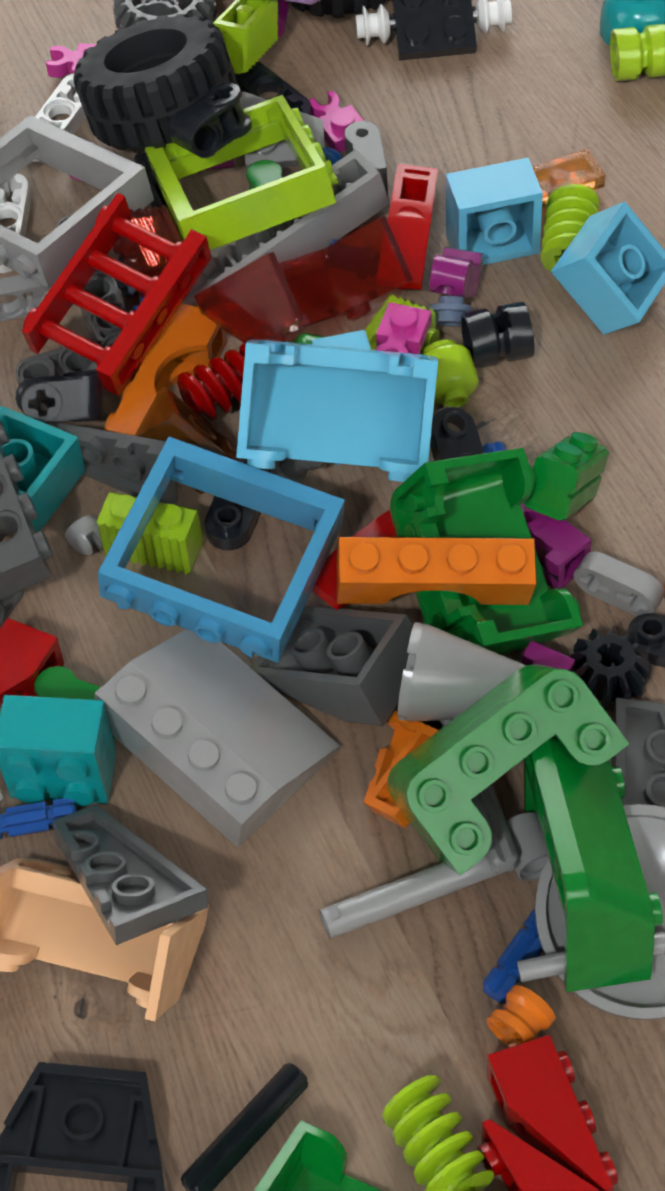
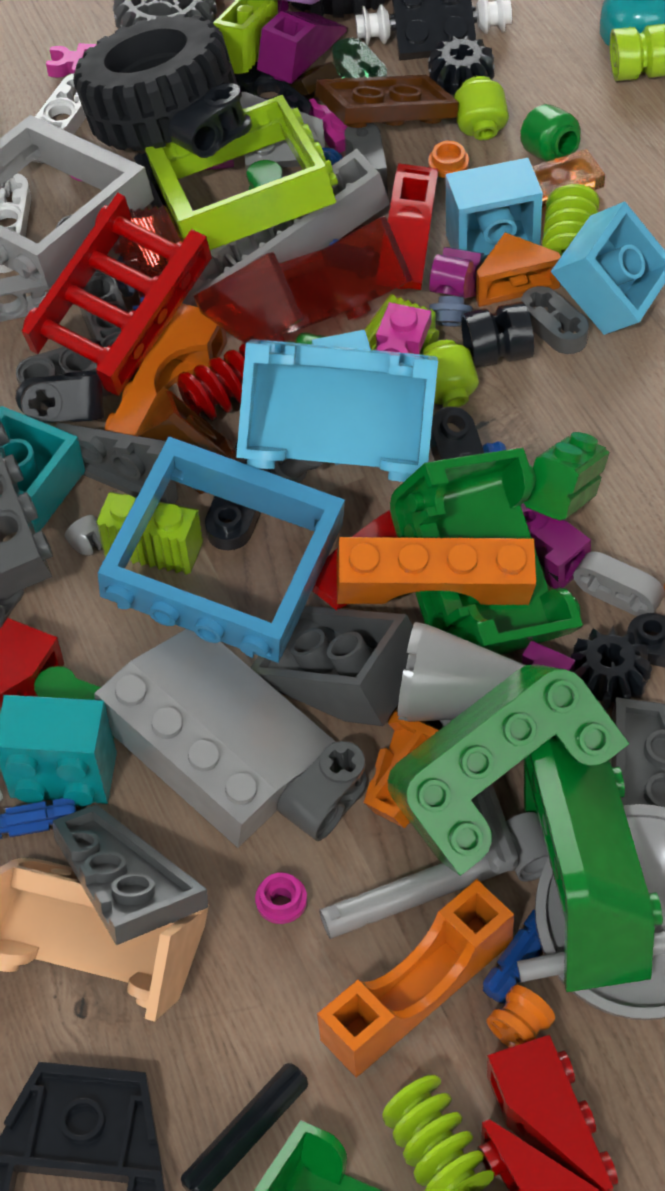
none -> dark pink plate [255,873,307,924]
none -> magenta slope [257,11,347,84]
none -> dark grey piece [277,741,367,841]
none -> dark brown plate [288,61,339,100]
none -> reddish brown plate [315,74,459,128]
none -> orange arch [317,879,514,1078]
none -> clear green beam [332,38,387,79]
none -> black gear [428,35,495,97]
none -> orange plate [428,140,469,178]
none -> lime head [454,76,509,140]
none -> orange slope [476,232,561,307]
none -> green head [520,104,581,164]
none -> dark grey beam [521,286,589,354]

